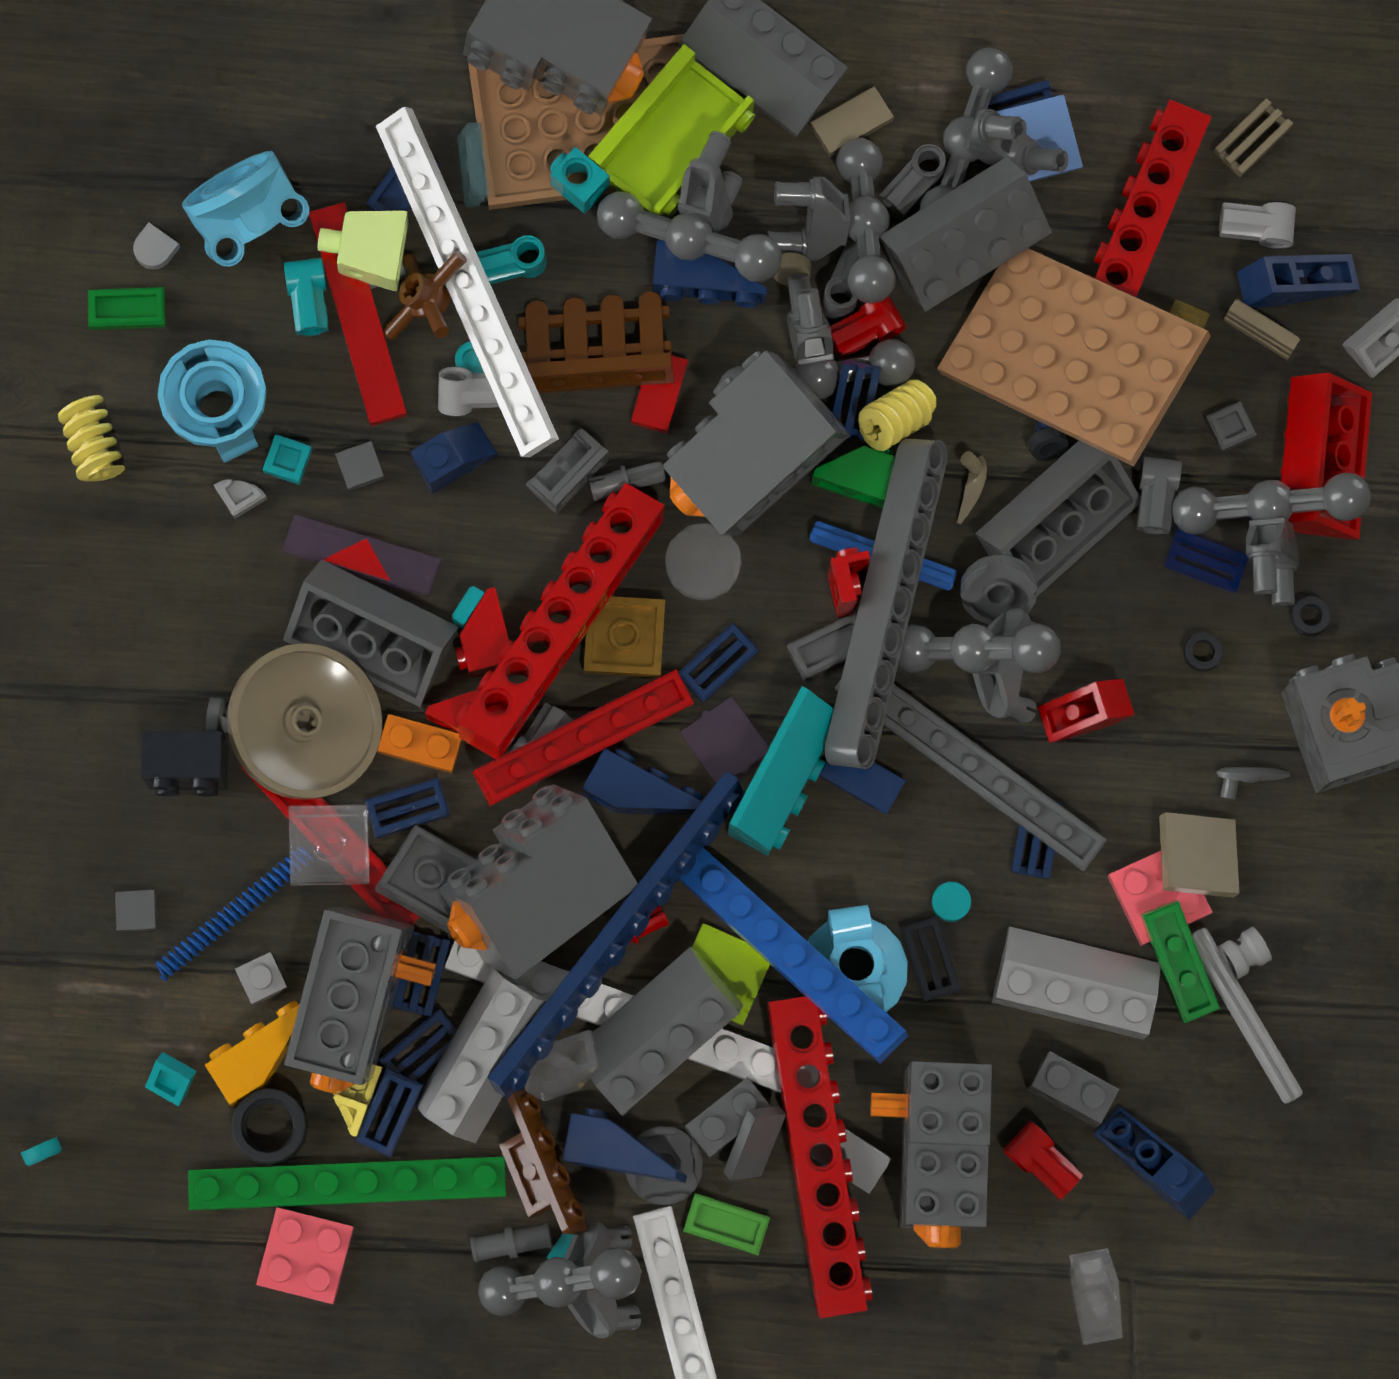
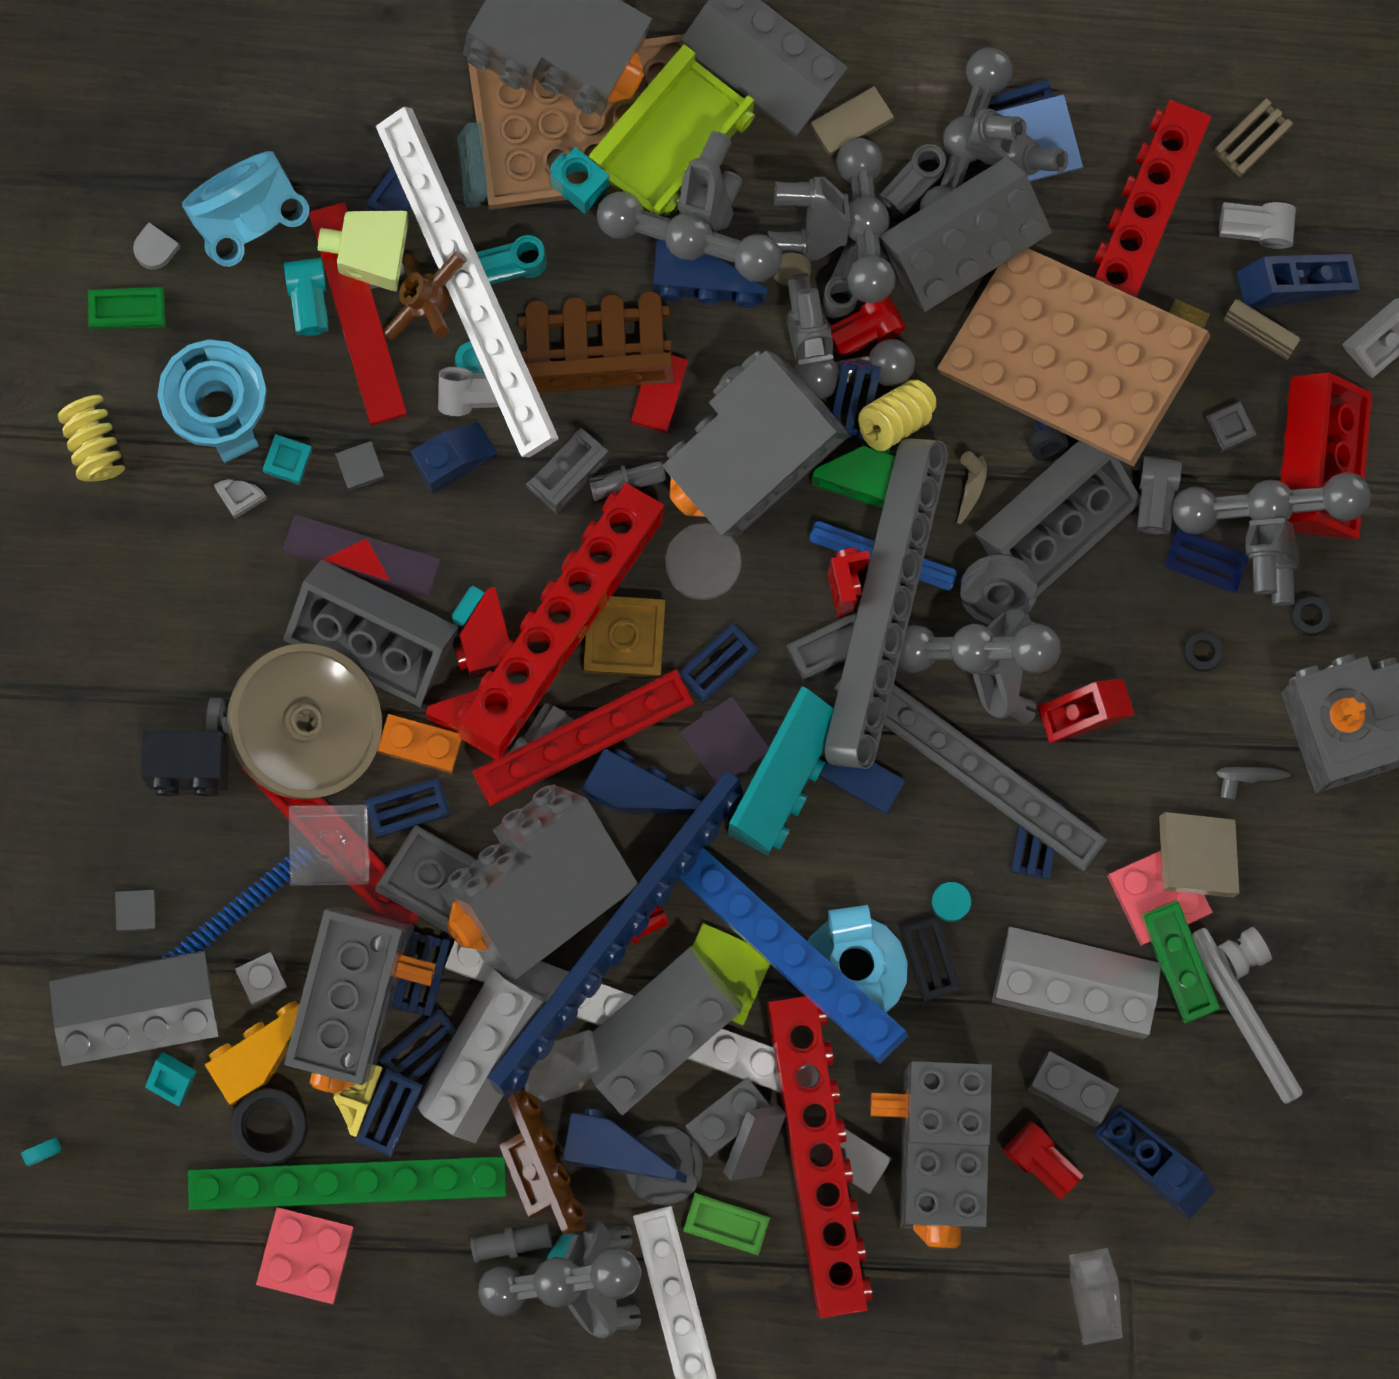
none -> dark grey slope [49,950,220,1066]

